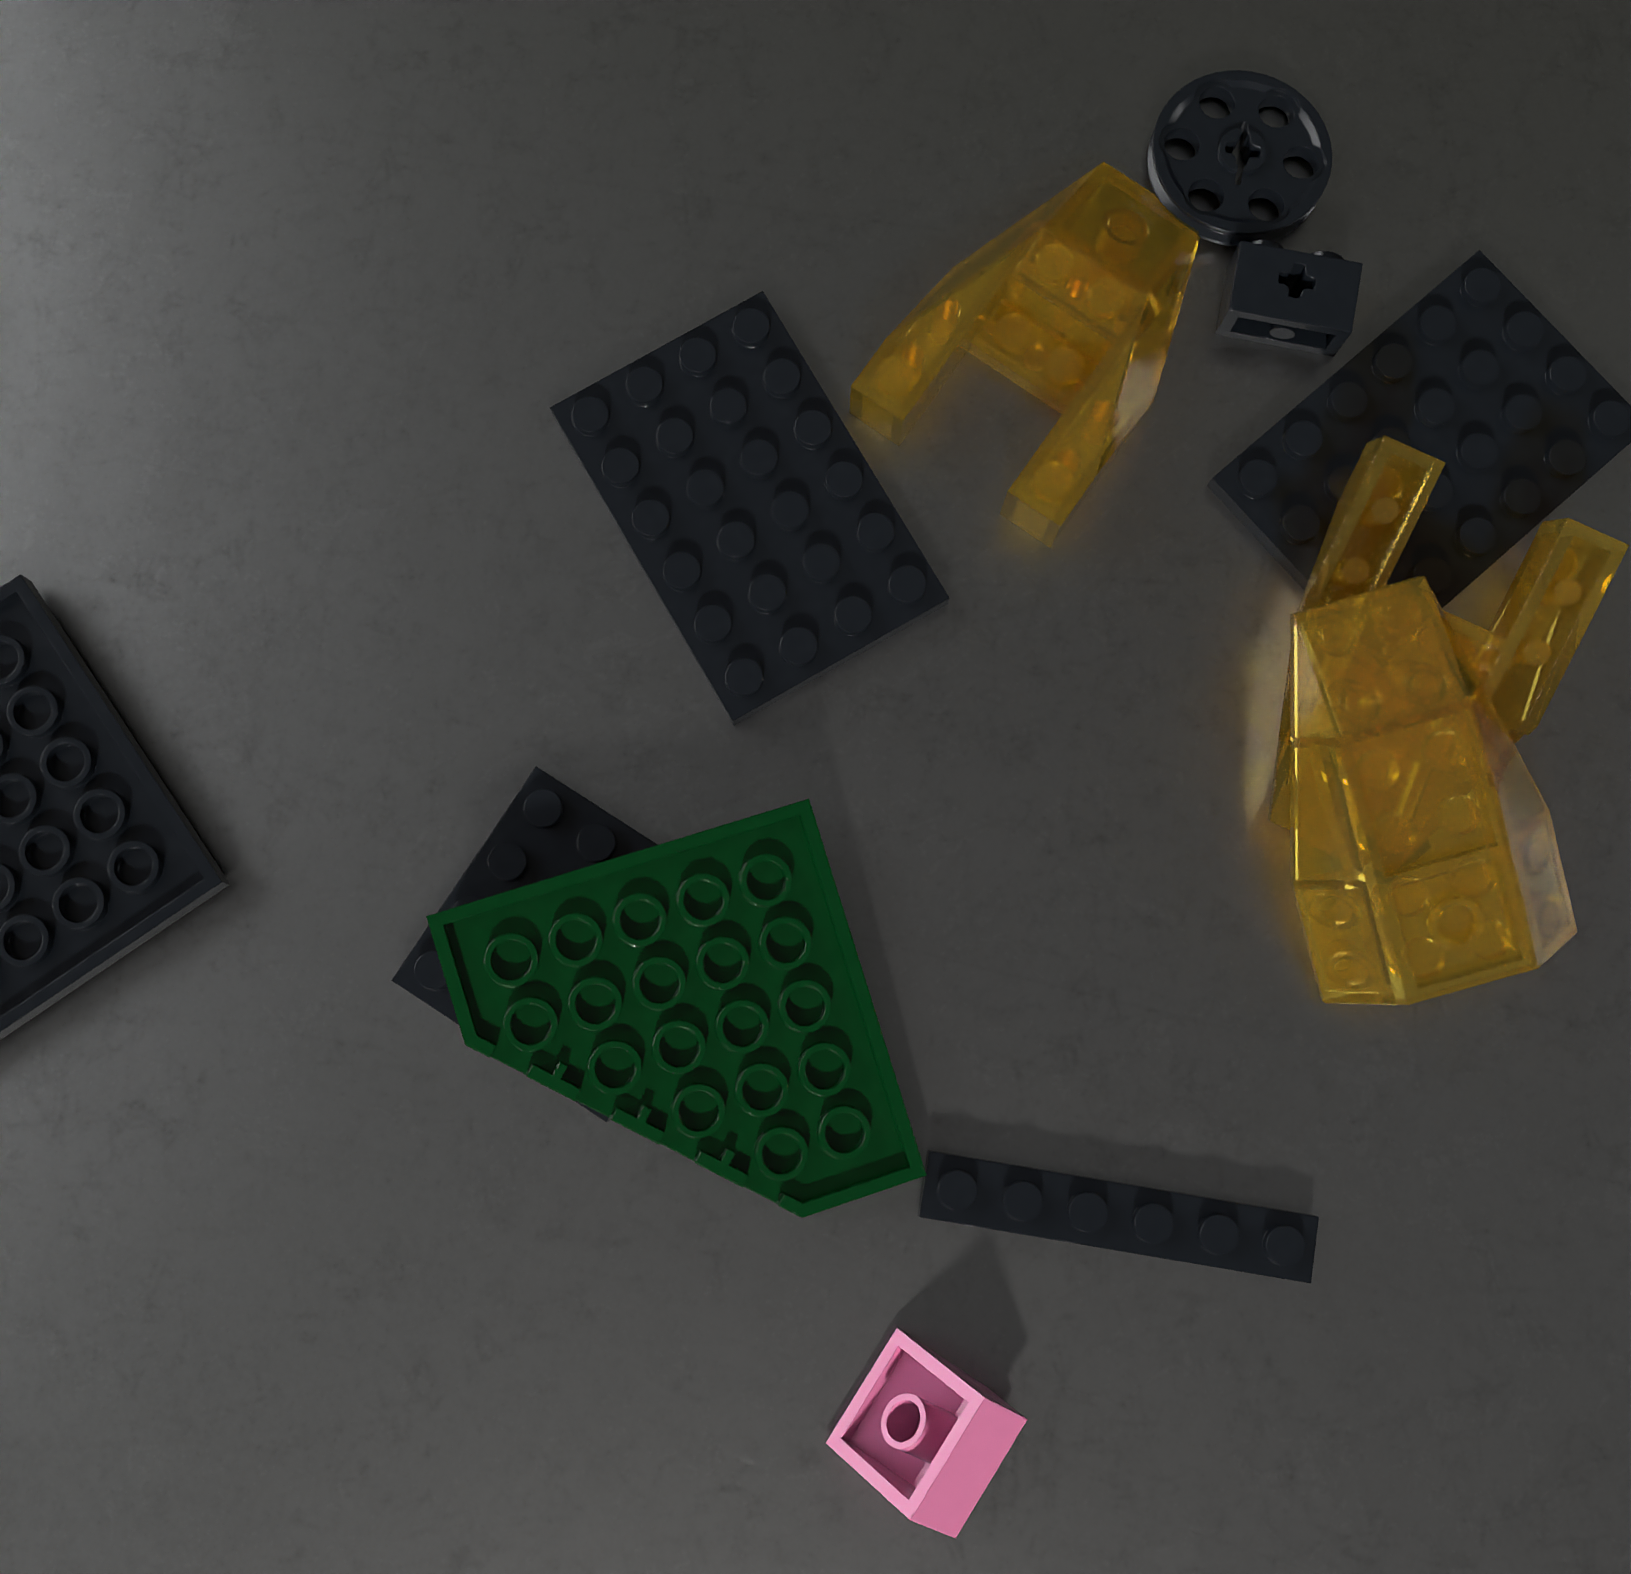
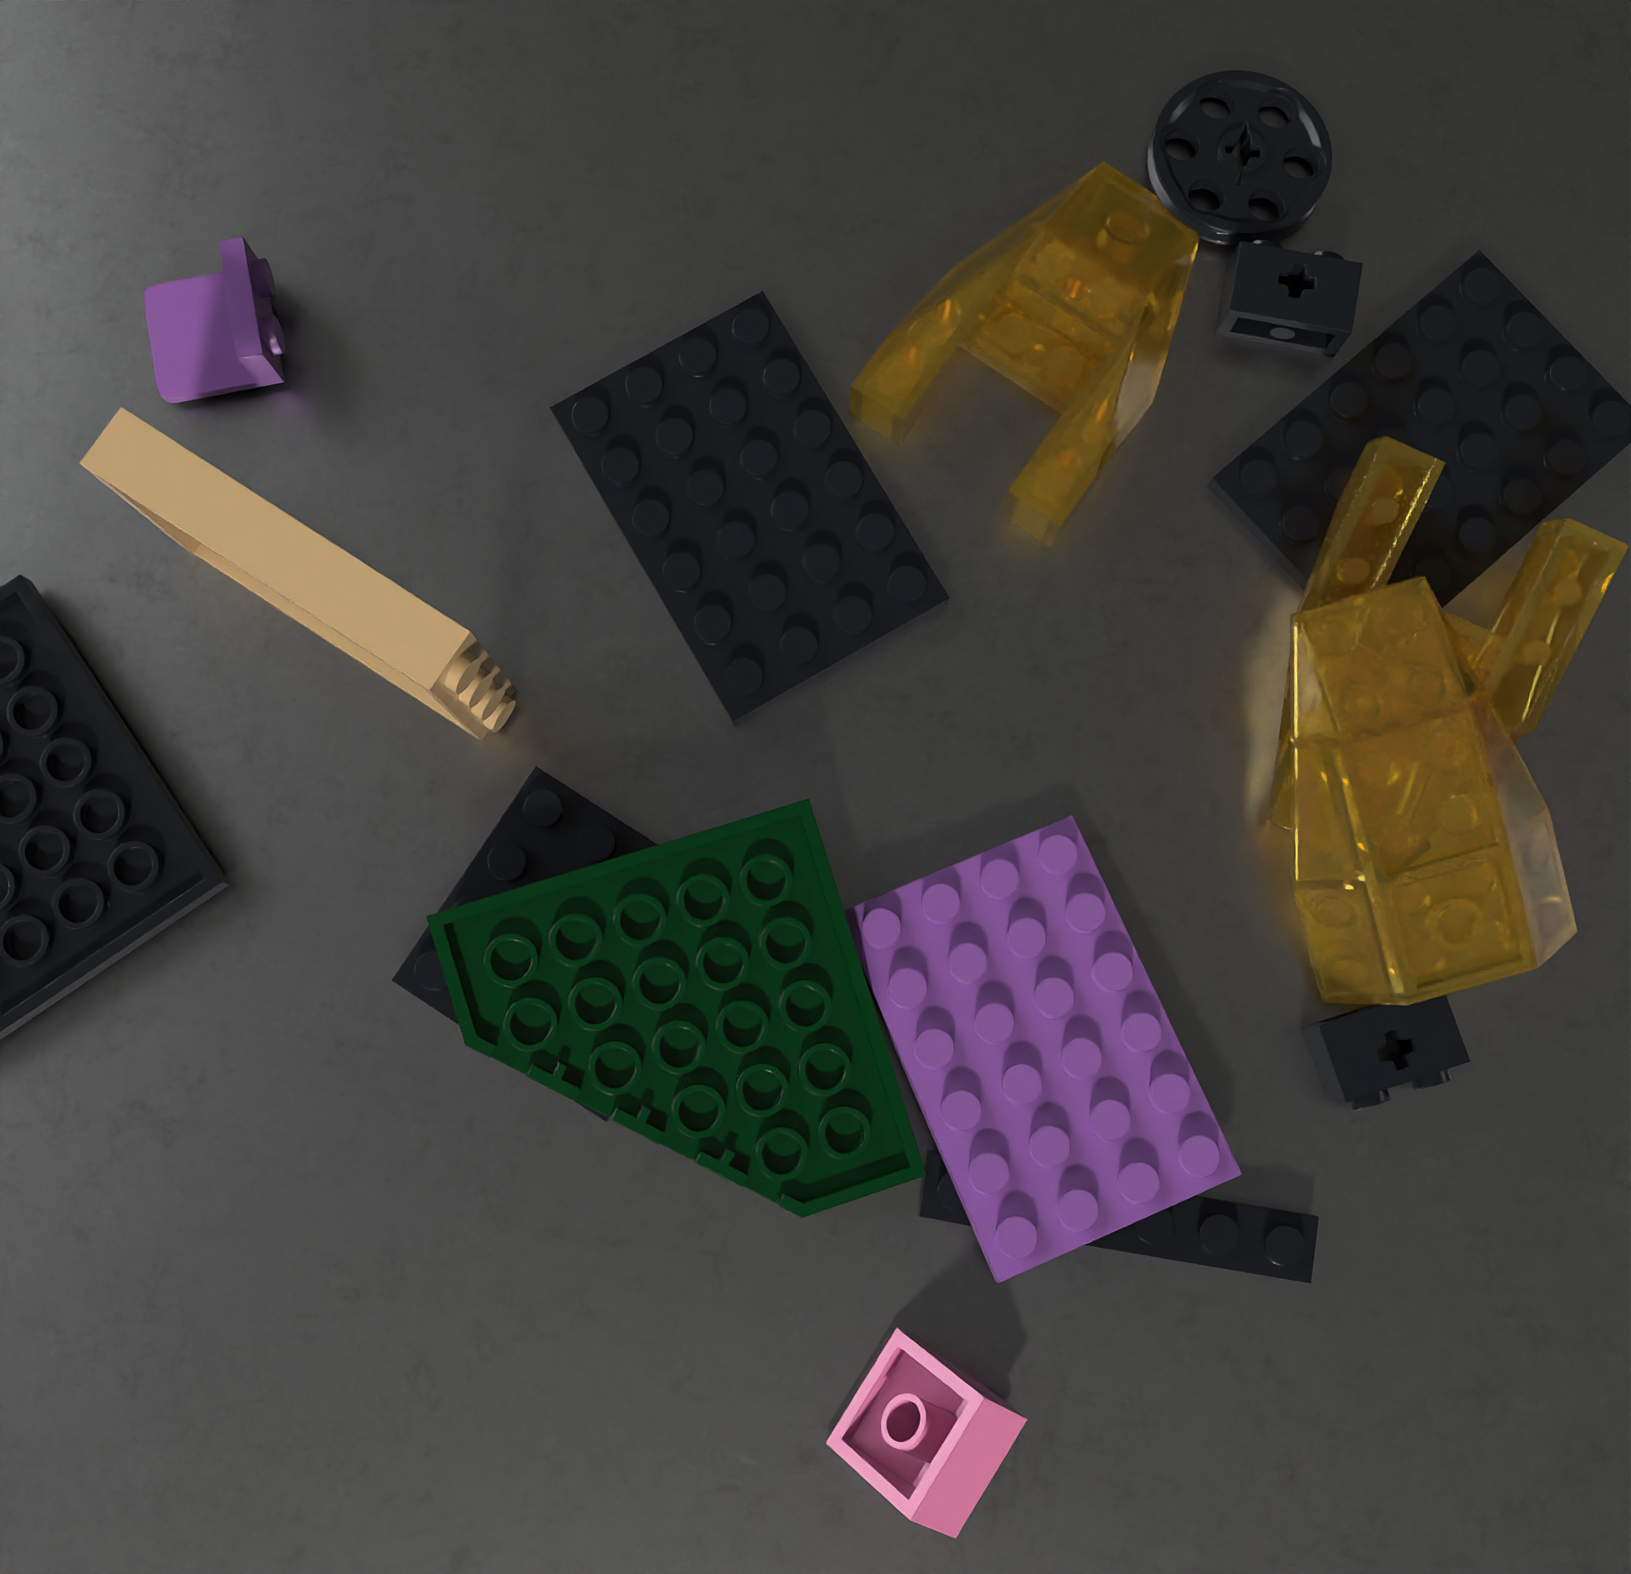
none -> tan window [79,407,517,741]
none -> medium lavender bracket [143,237,285,403]
none -> medium lavender plate [844,816,1242,1283]
none -> black brick [1301,985,1471,1110]

